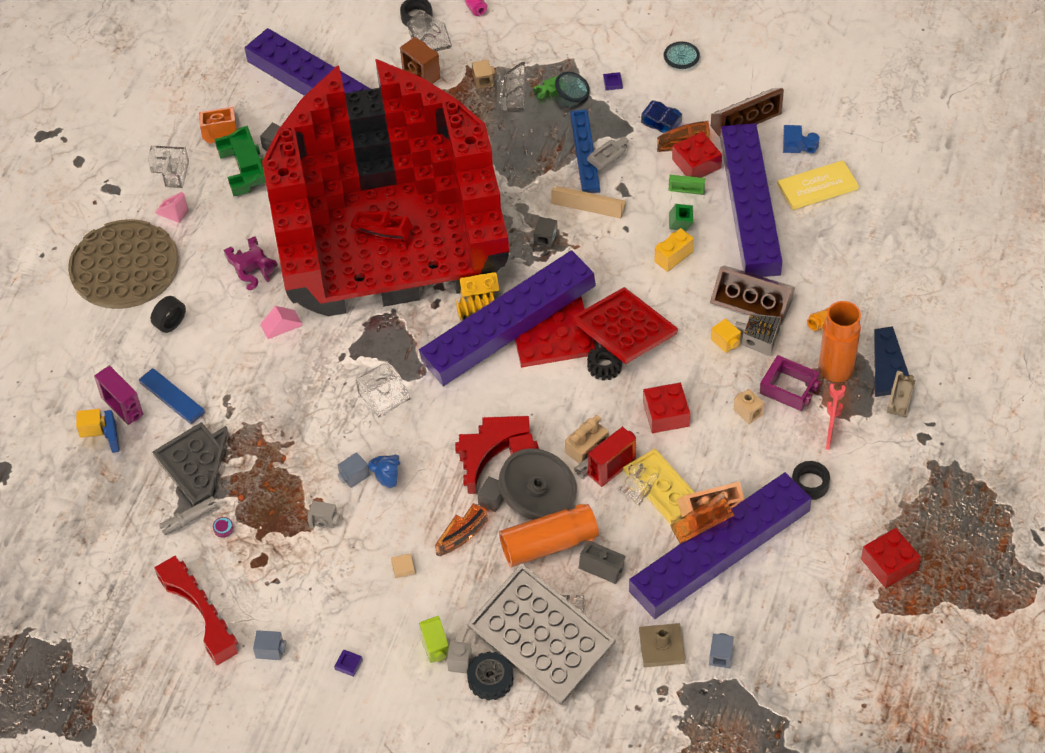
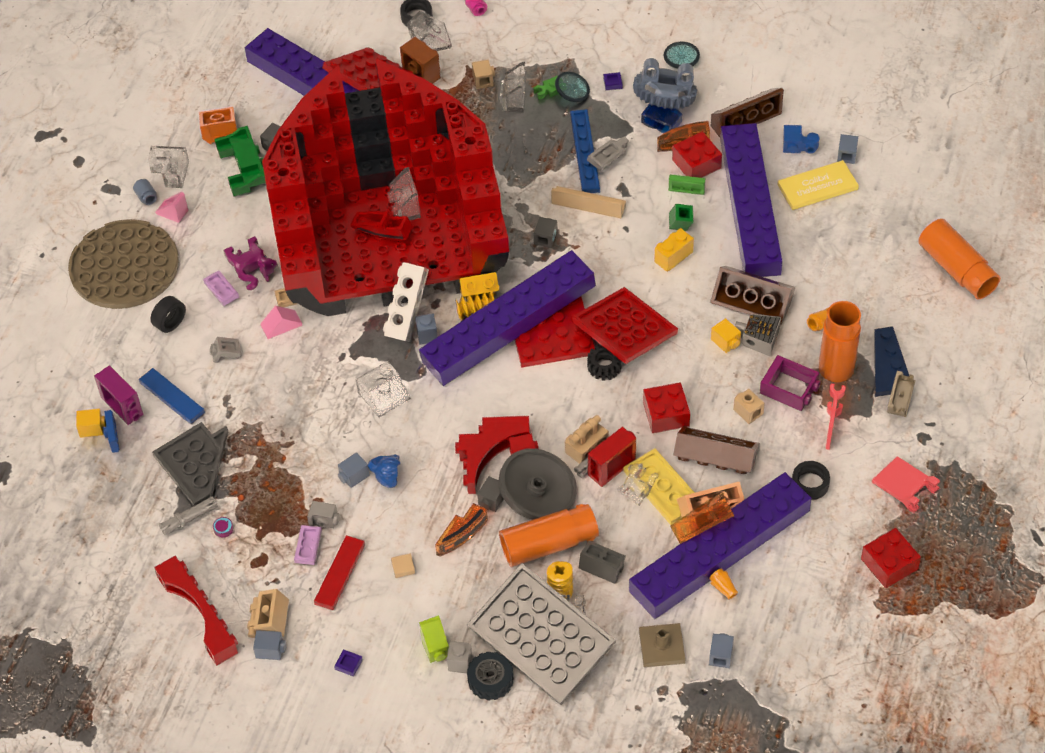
none -> sand blue brick [133,179,157,205]
none -> lavender plate [203,270,239,306]
none -> light grey bracket [210,337,241,363]
none -> tan brick [247,589,289,638]
none -> tan tile [275,288,297,307]
none -> lavender plate [294,525,322,565]
none -> red tile [314,535,365,610]
none -> red plate [322,47,413,91]
none -> white brick [383,262,429,342]
none -> clear slope [387,167,421,220]
none -> sand blue brick [415,313,438,345]
none -> yellow piece [547,561,573,600]
none -> sand blue piece [633,58,698,110]
none -> slope [673,426,760,474]
none -> light orange cone [709,568,738,600]
none -> sand blue brick [837,134,859,164]
none -> coral flag [872,456,940,513]
none -> orange piece [918,219,1001,299]

